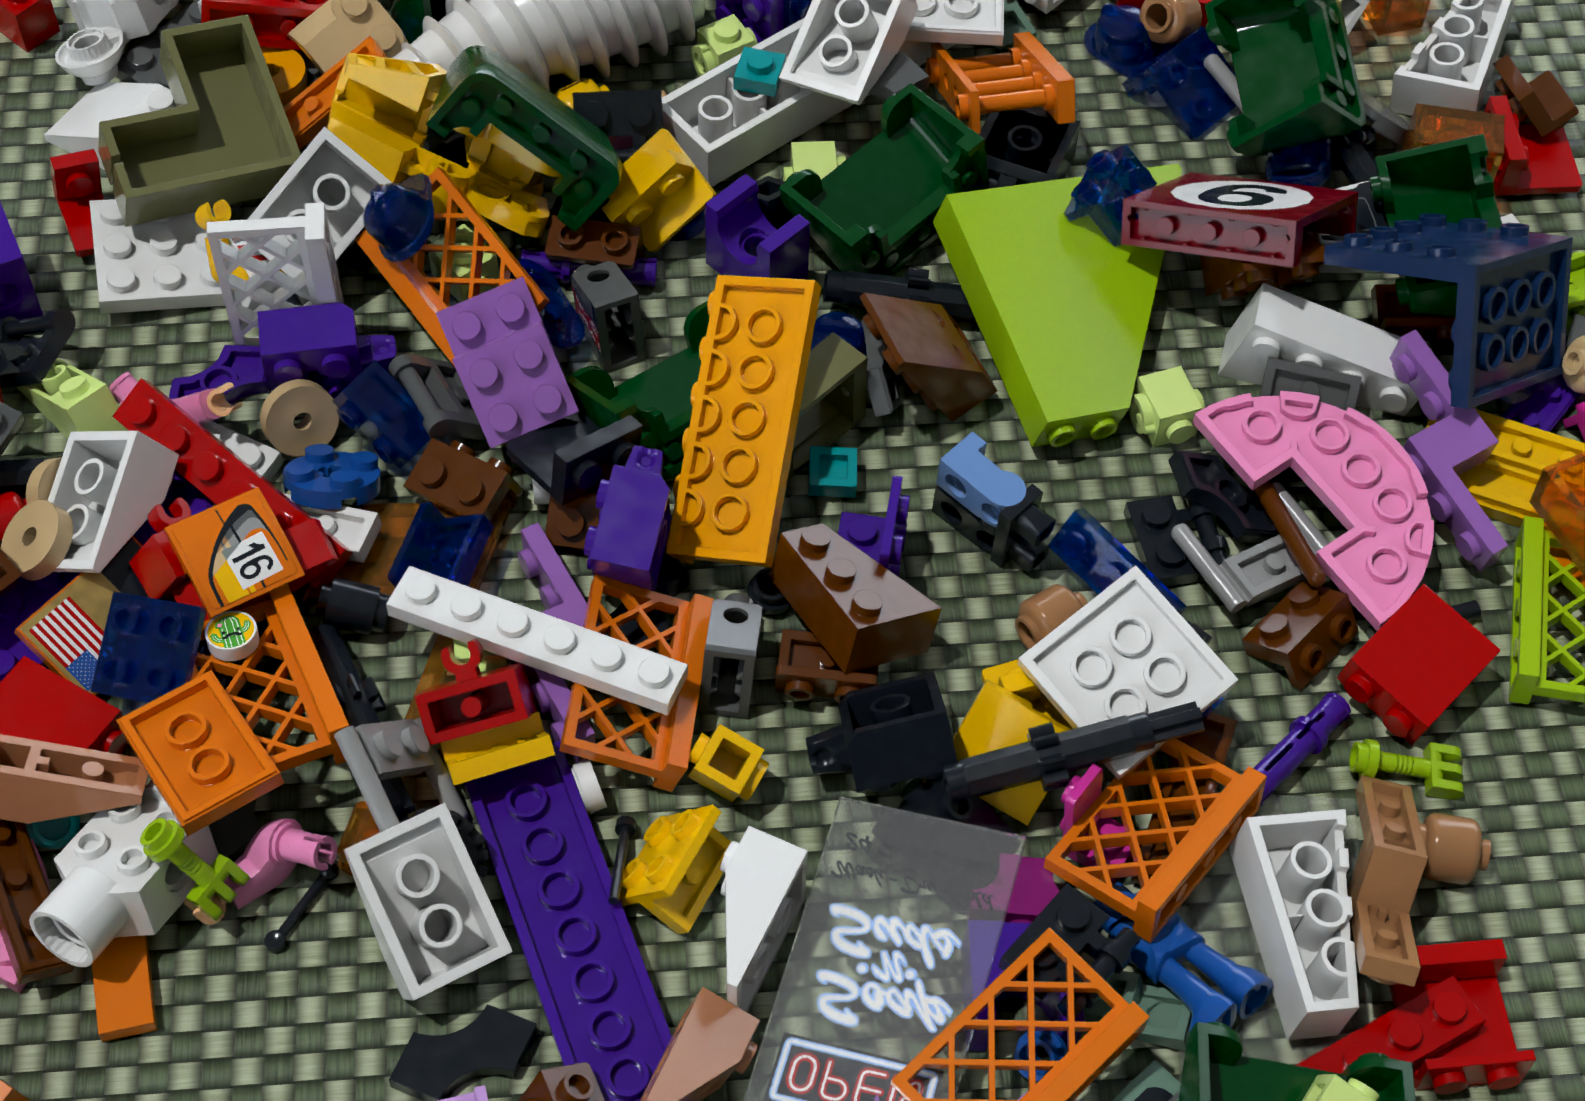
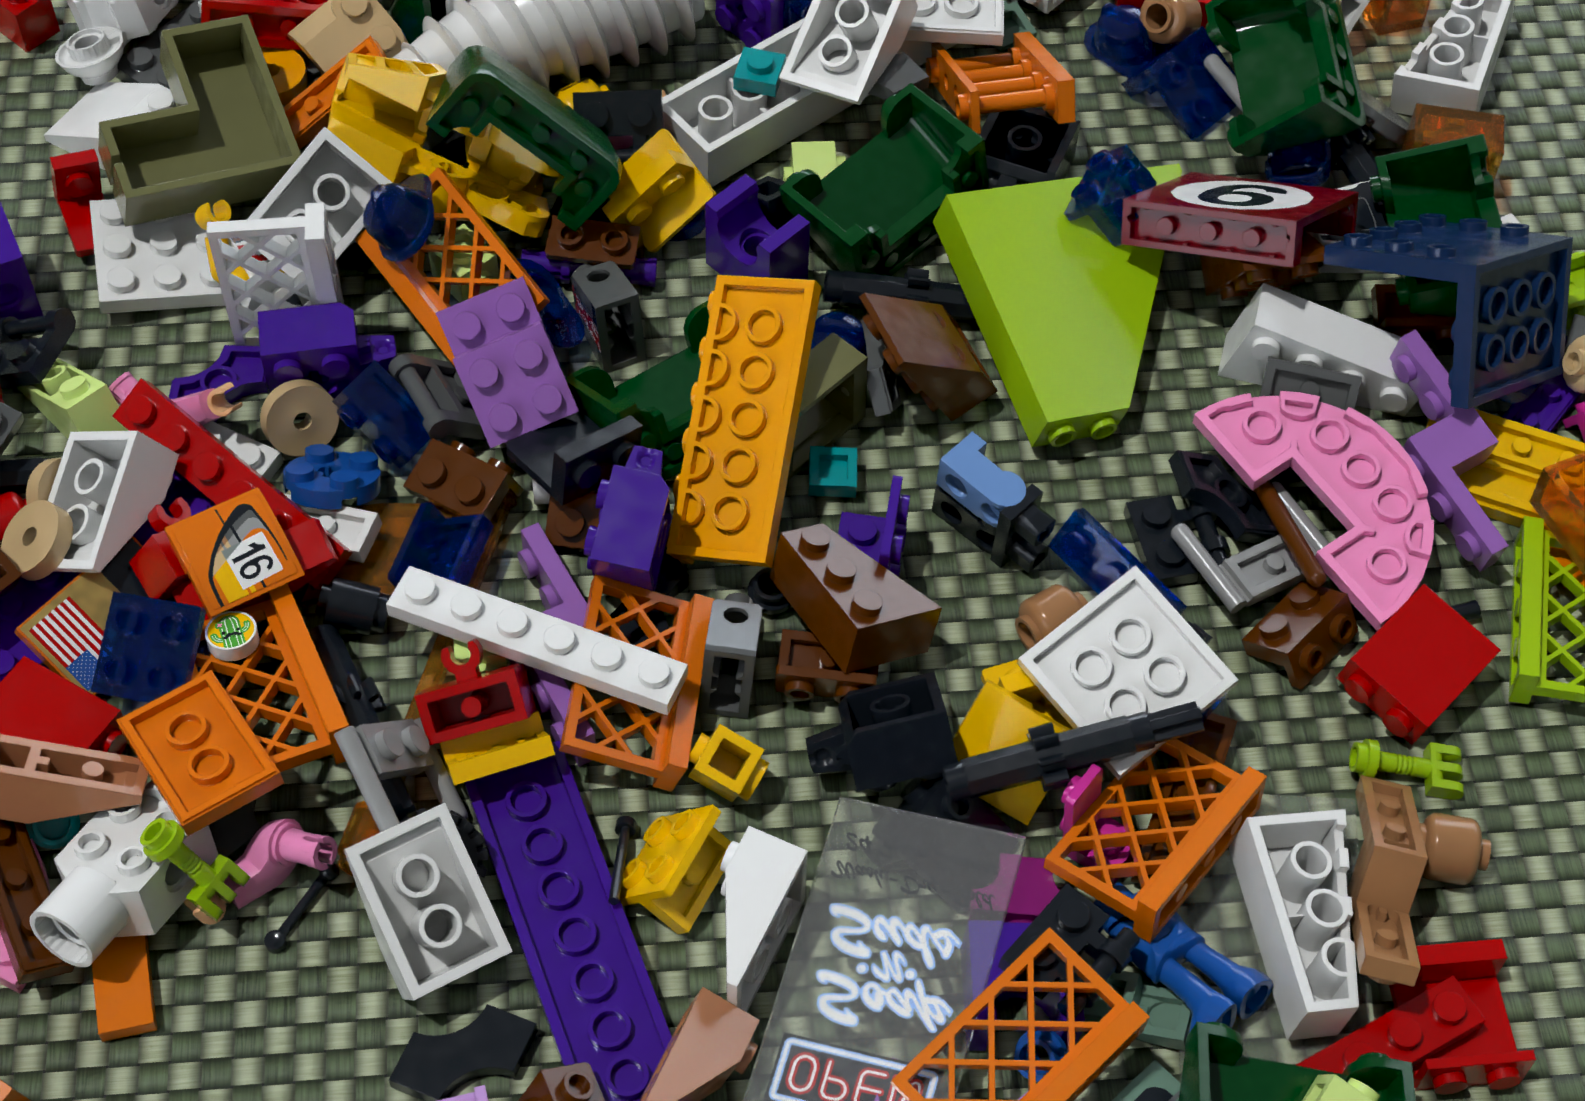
white tile [571,759,607,814] -> none
yellowish green brick [691,14,758,76] -> none
yellowish green brick [1128,366,1205,447] -> none
dark purple pin [1253,692,1351,807] -> none
red bracket [1477,95,1583,196] -> none
reddish brown bracket [1493,54,1579,137] -> none

